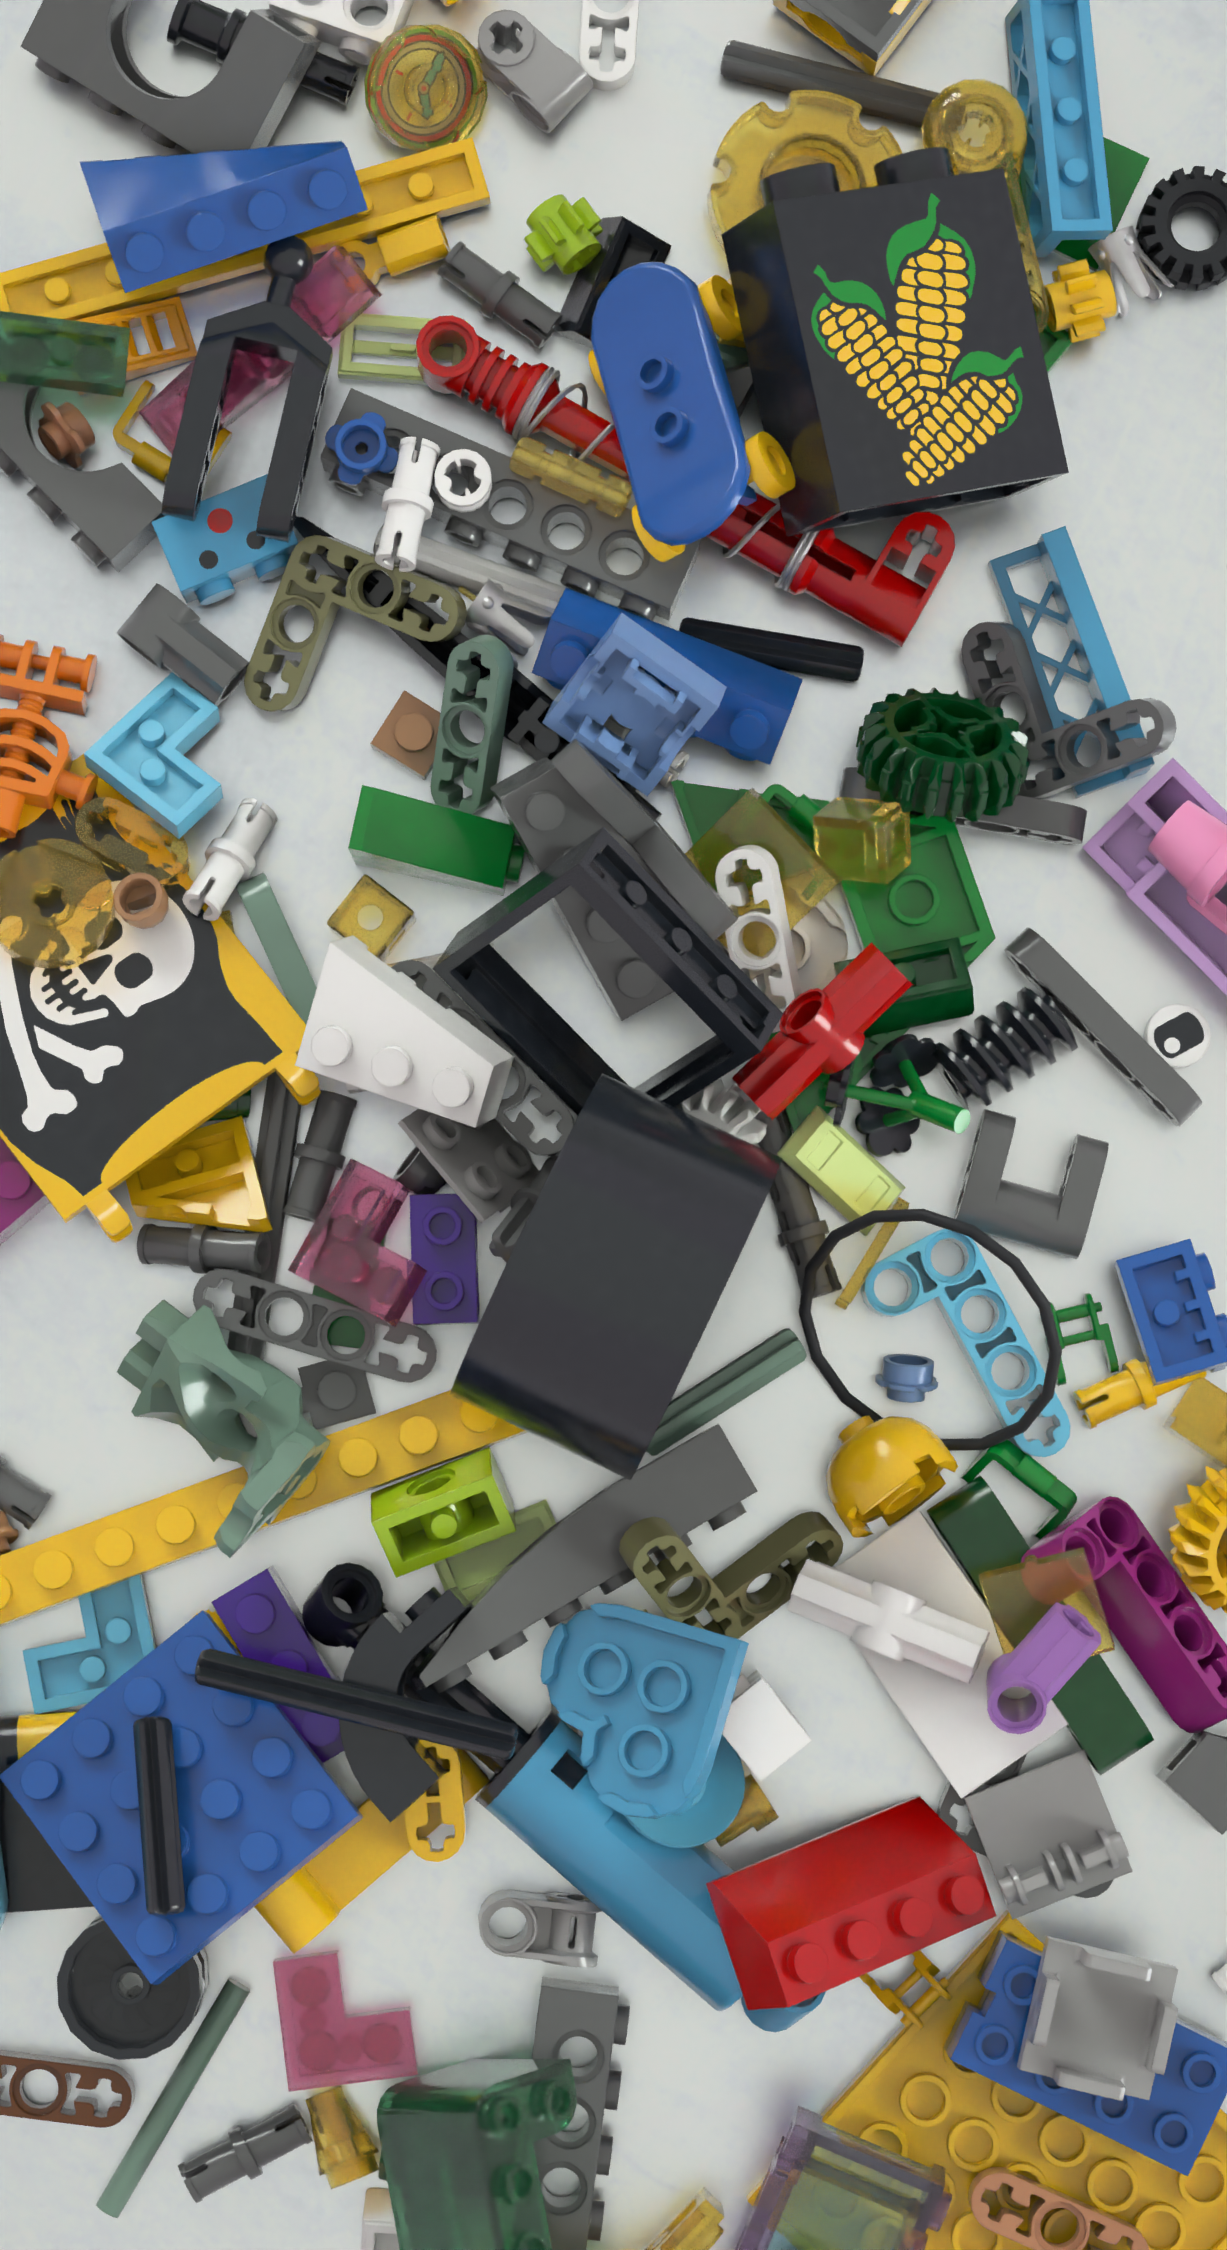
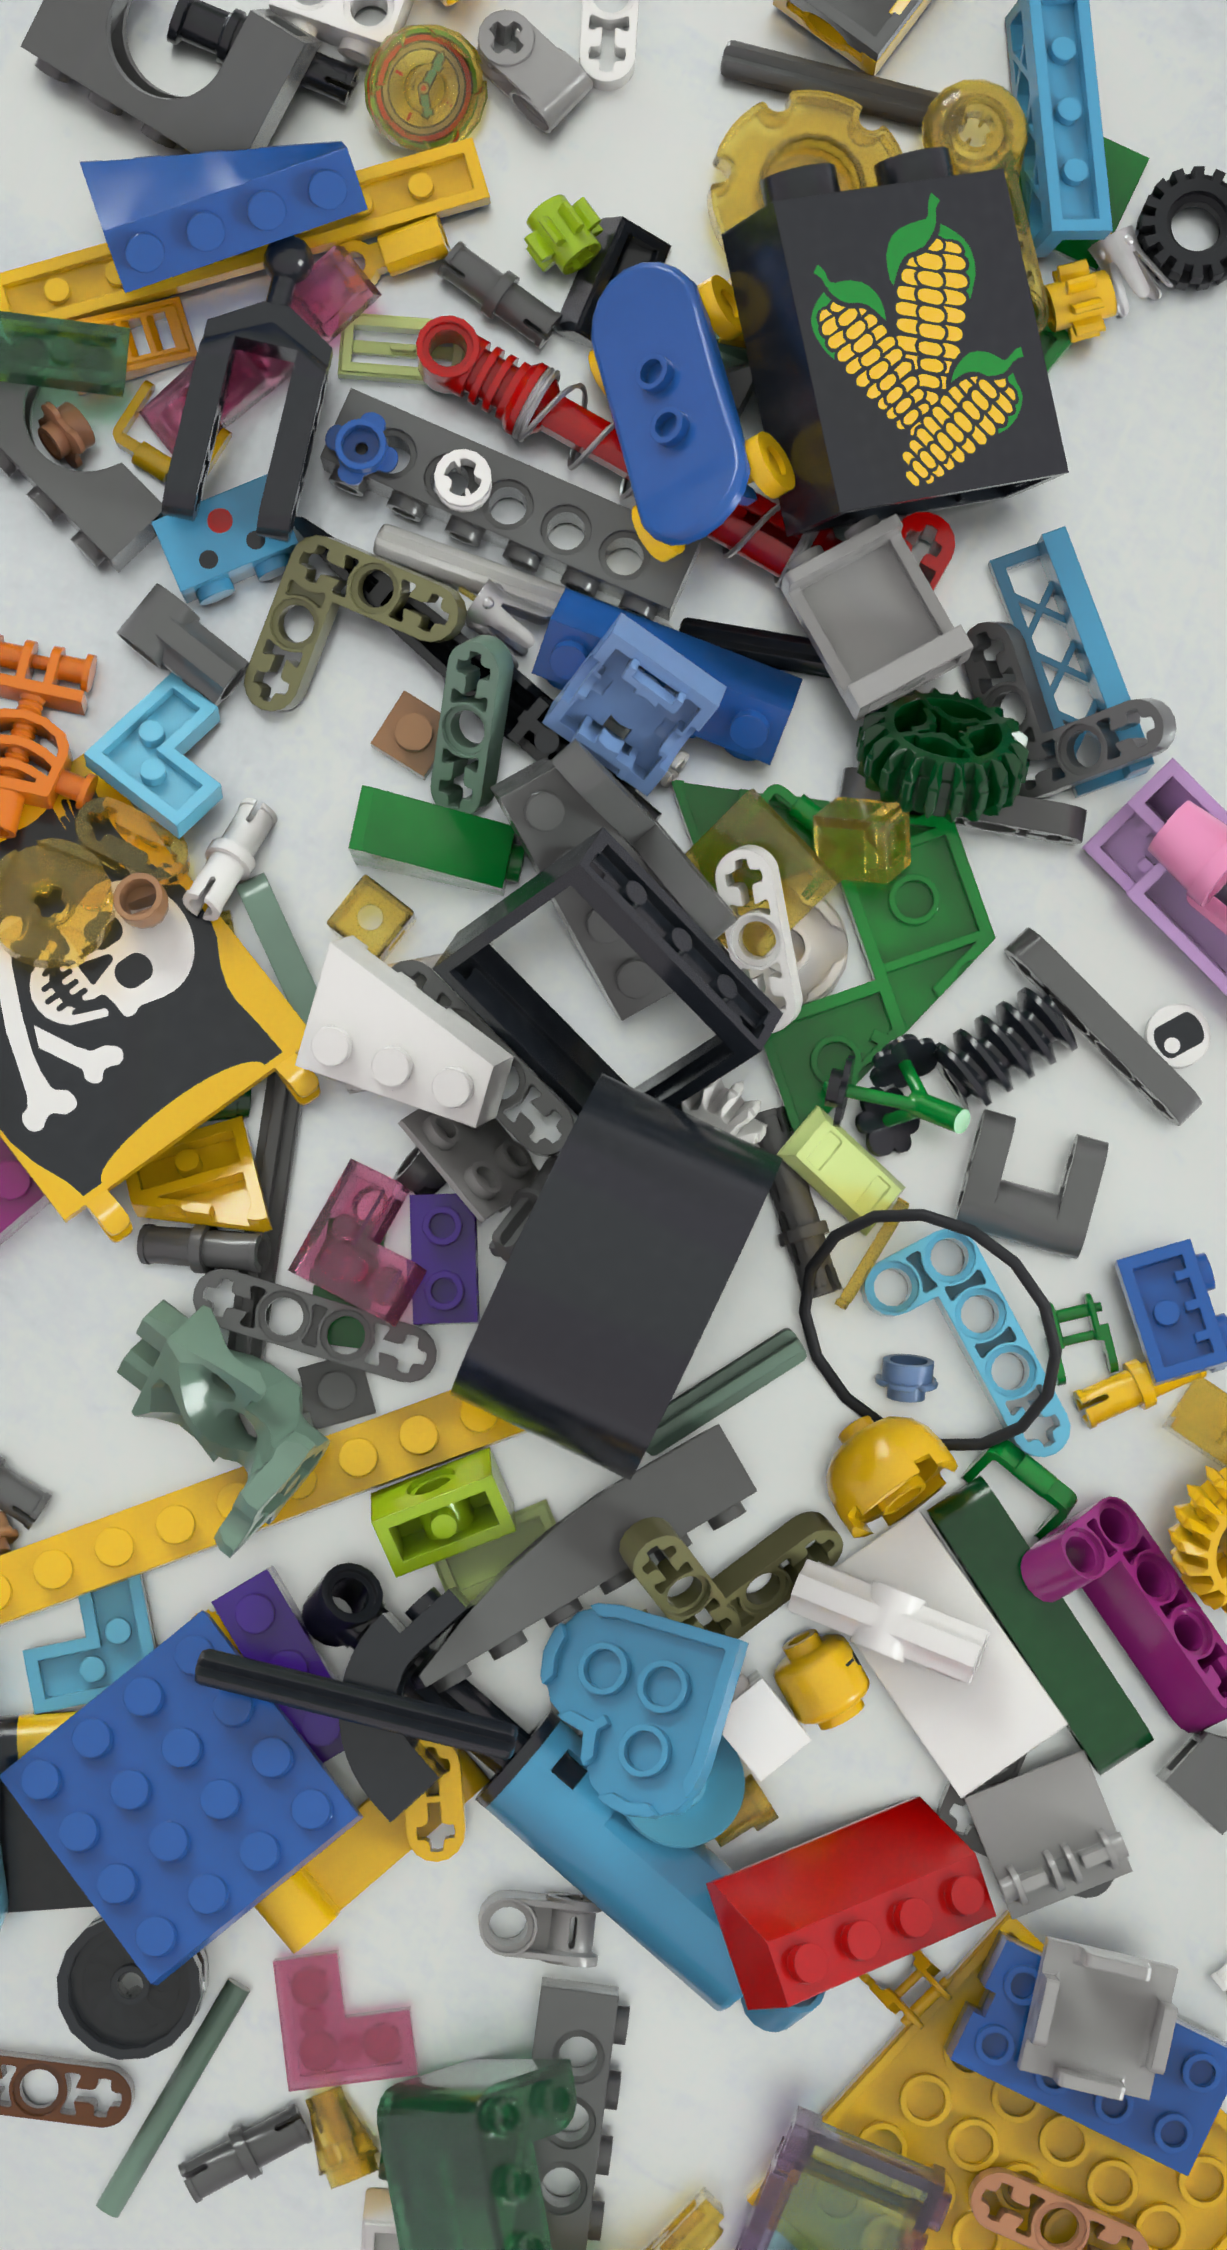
black axle [133,1716,185,1916] -> none
dark grey pin [282,1090,357,1224] -> none
white pin [374,437,441,572] -> none
clear yellow axle [509,437,632,517] -> none
red piece [732,942,913,1120] -> none
dark green slope [834,937,974,1037] -> none
clear yellow piece [979,1547,1115,1656] -> none
medium lavender piece [986,1602,1101,1734] -> none
none -> yellow head [774,1629,870,1730]
none -> light grey panel [781,514,974,721]

